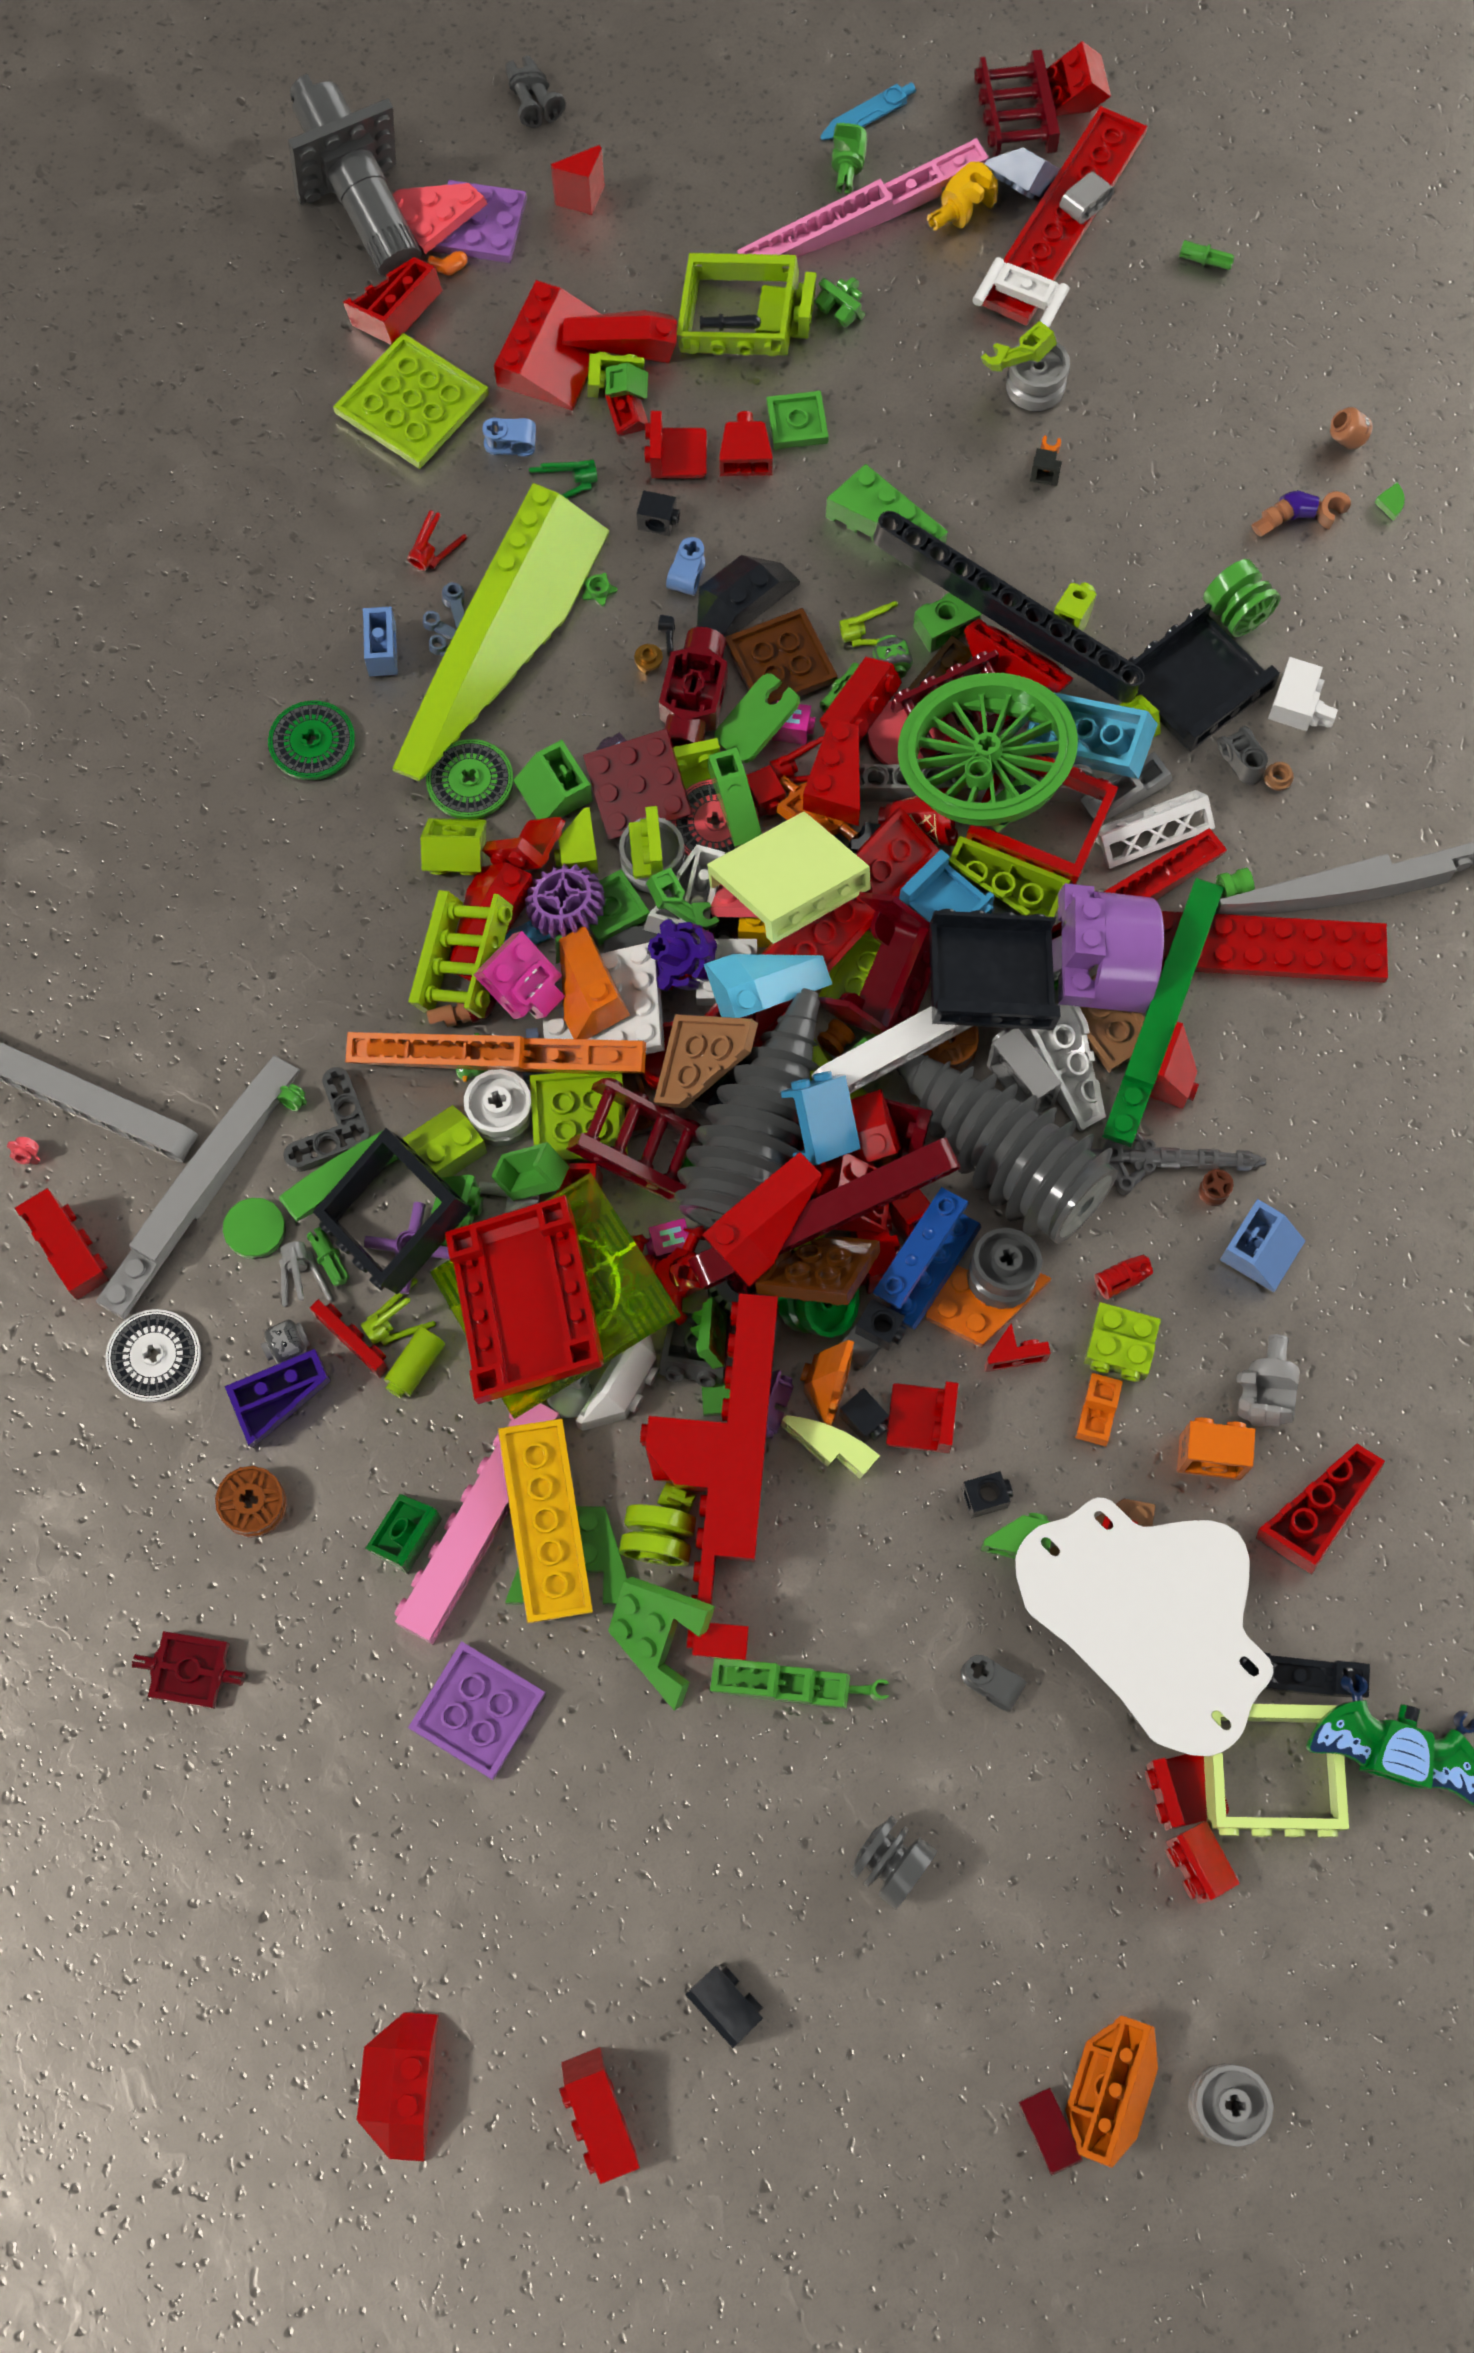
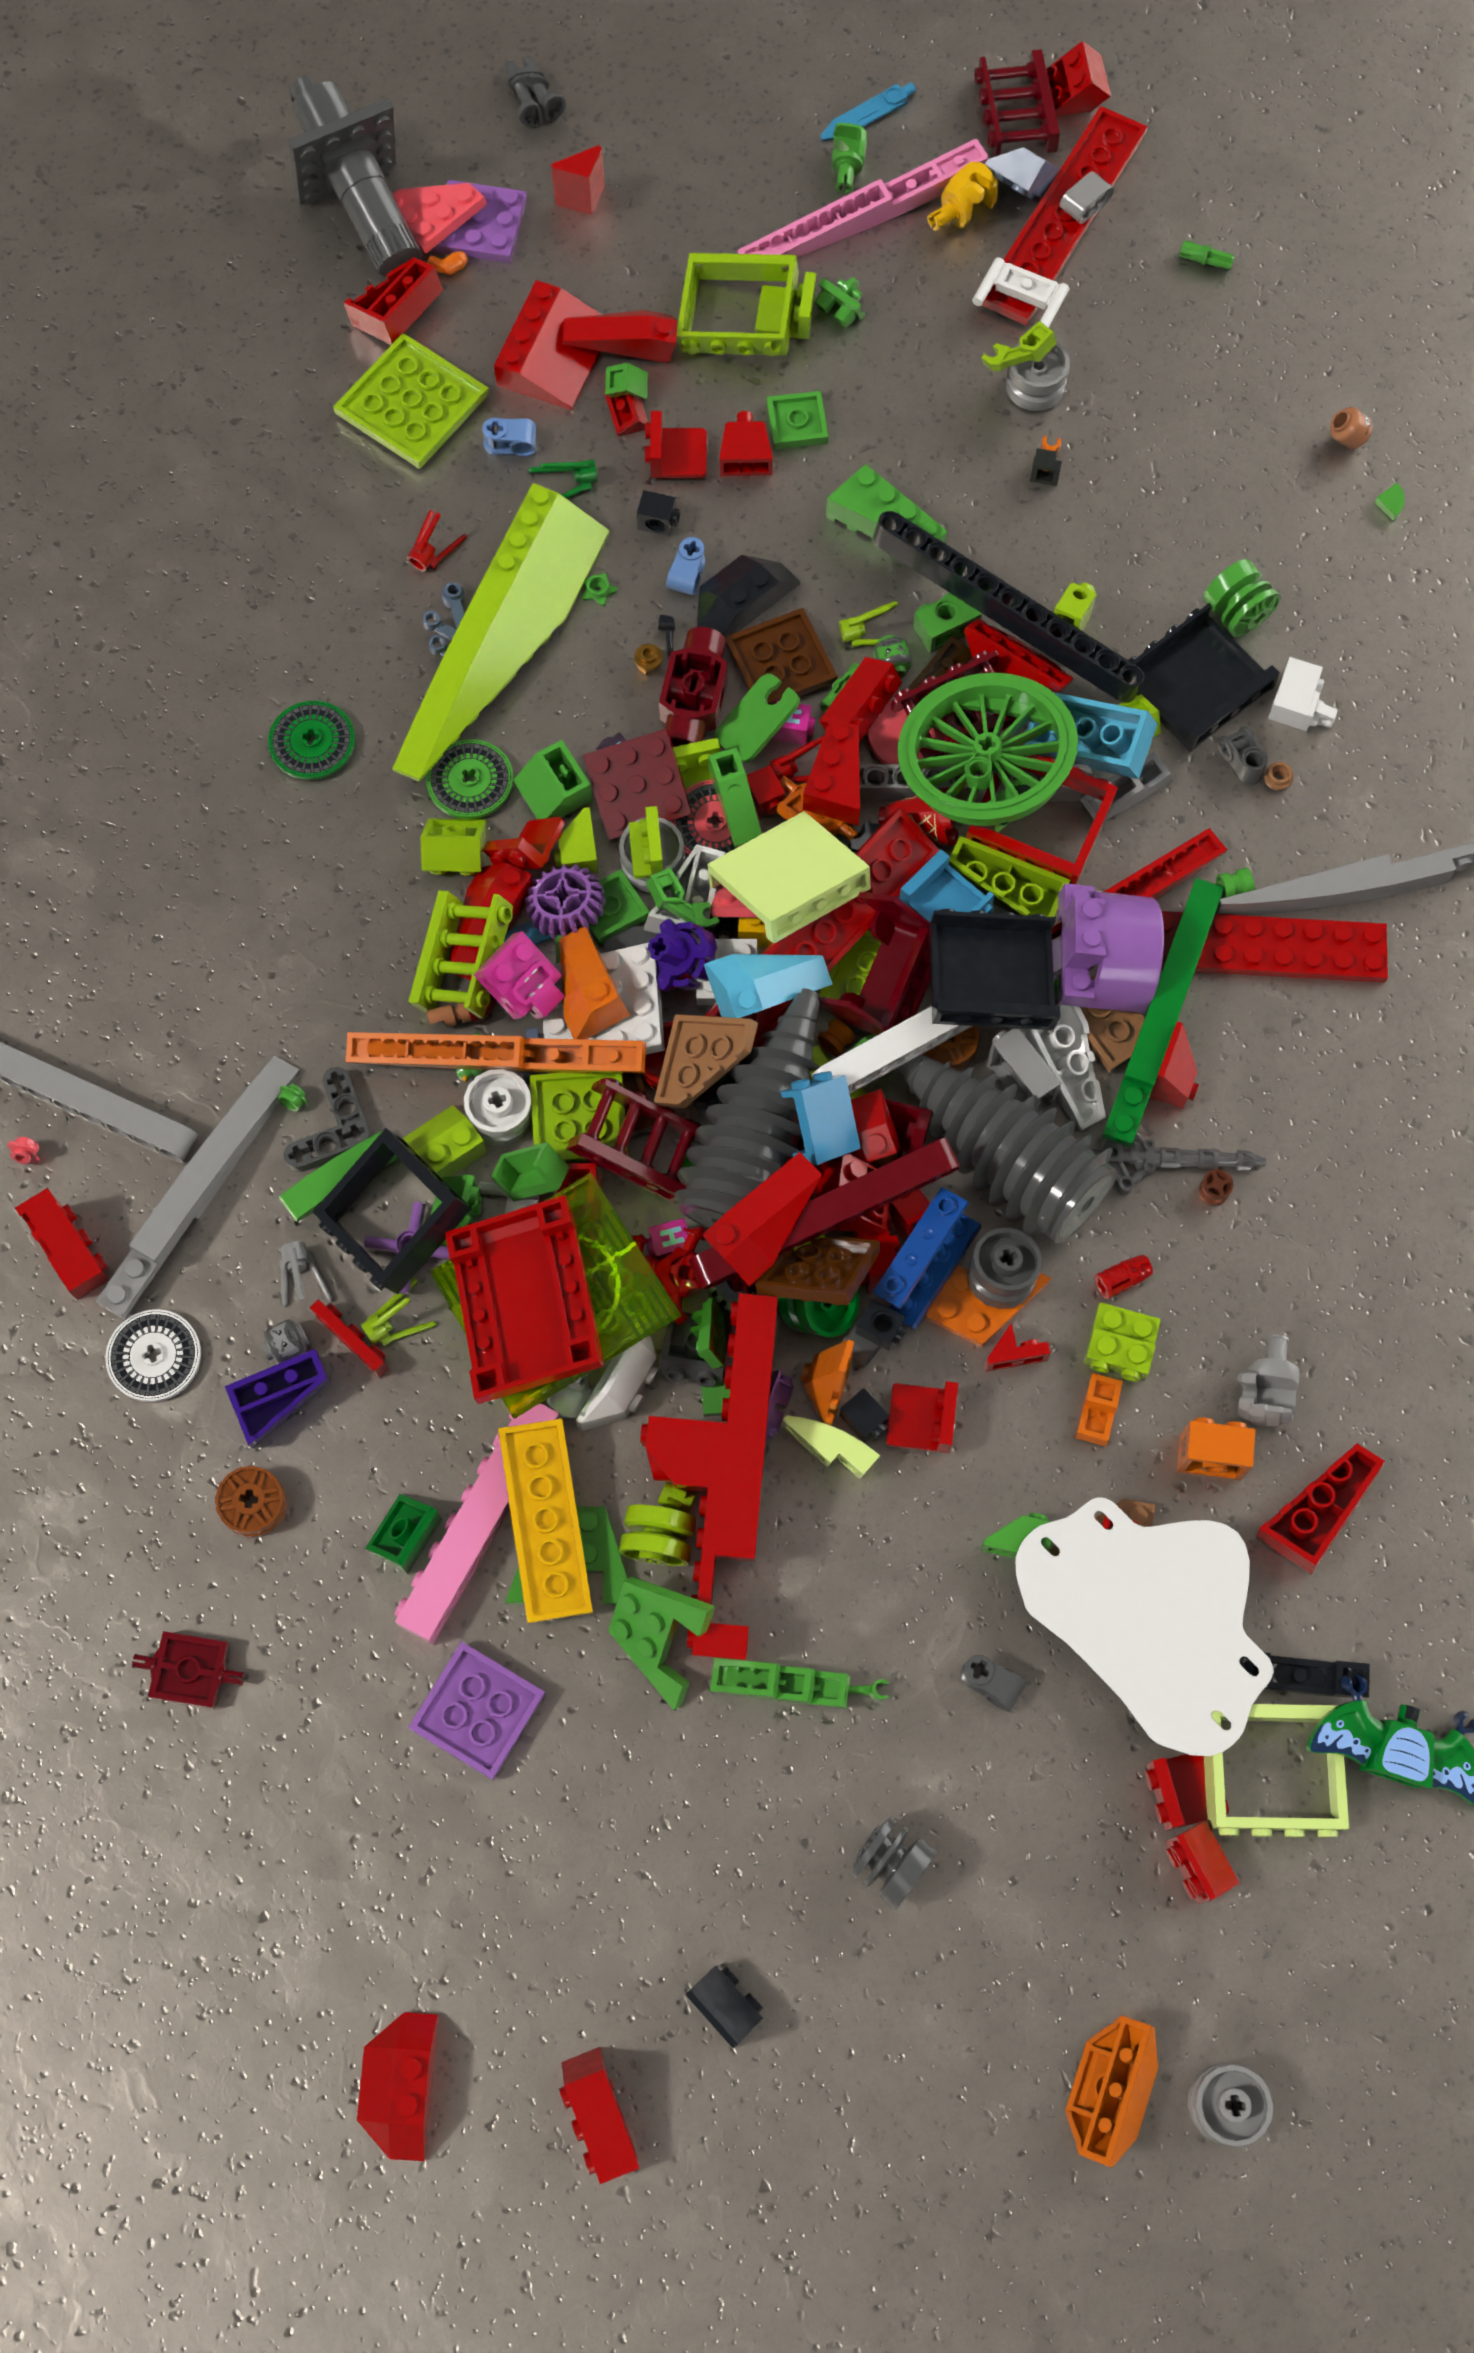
bright green tile [223,1198,286,1259] -> none
bright green axle [307,1227,349,1286] -> none
medium blue brick [363,606,398,677] -> none
lime brick [384,1327,445,1399] -> none
lime bracket [587,352,645,398] -> none
black piece [700,314,761,331] -> none
black brick [961,1471,1013,1519] -> none
dark red slope [1019,2088,1083,2176] -> none
white fence [1096,790,1215,869] -> none
medium blue slope [1220,1199,1305,1292] -> none
nougat piece [1251,490,1351,537] -> none

